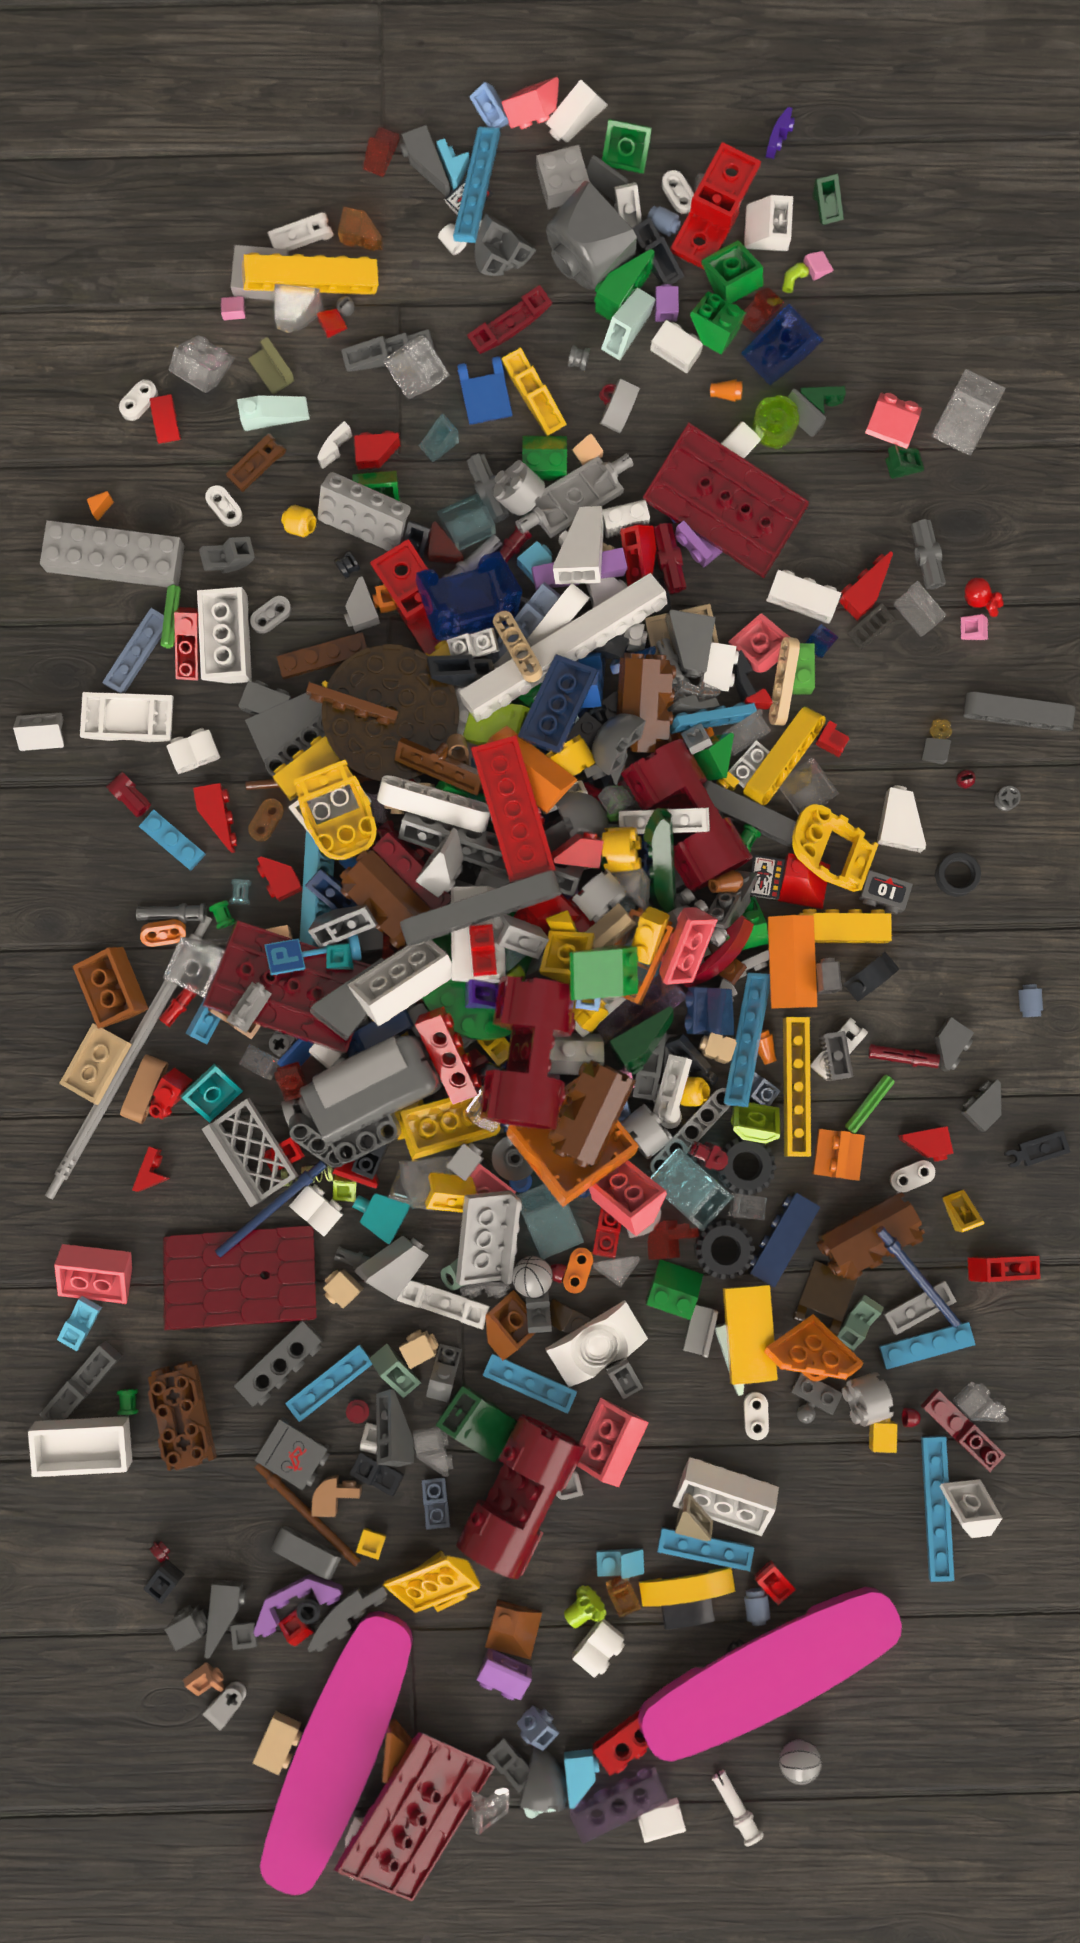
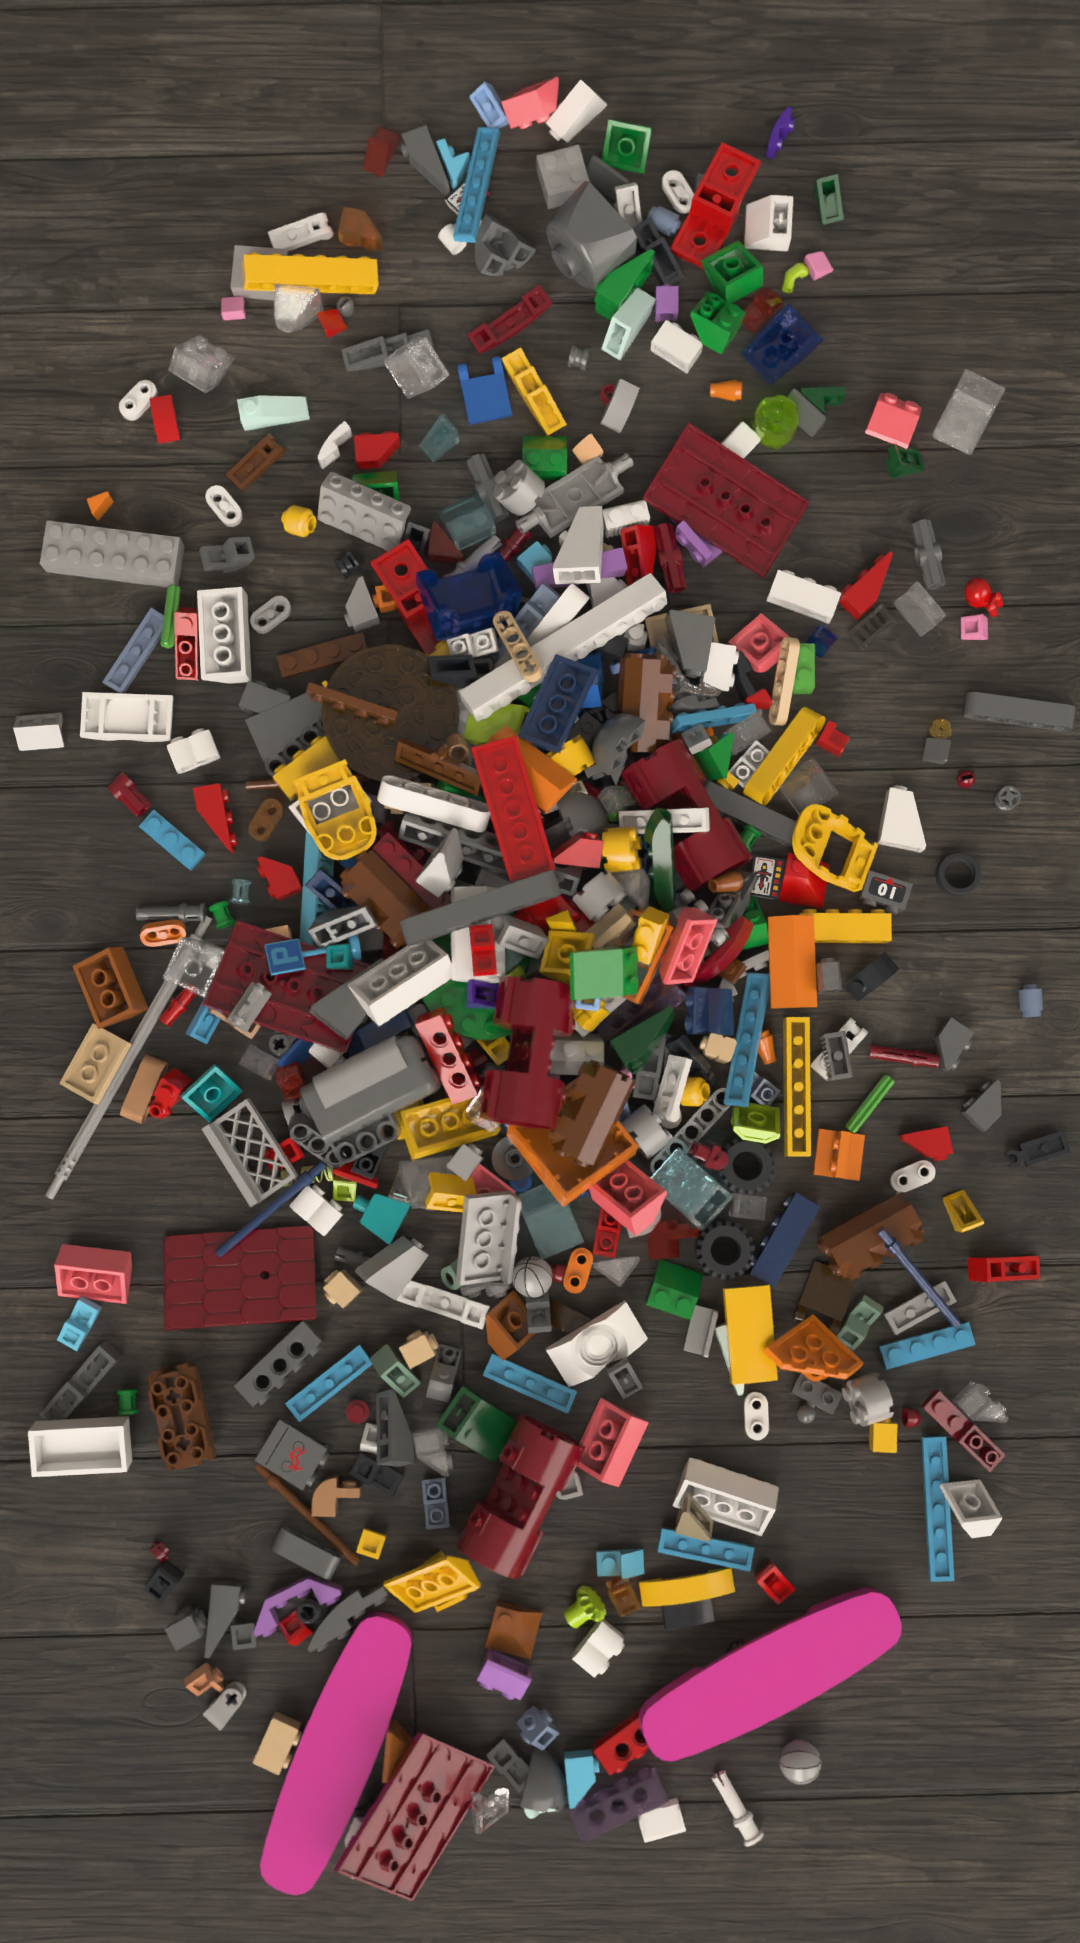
red slope [132,1147,170,1192] -> none
olive panel [249,337,294,395] -> none
sand blue brick [744,1588,770,1626] -> none

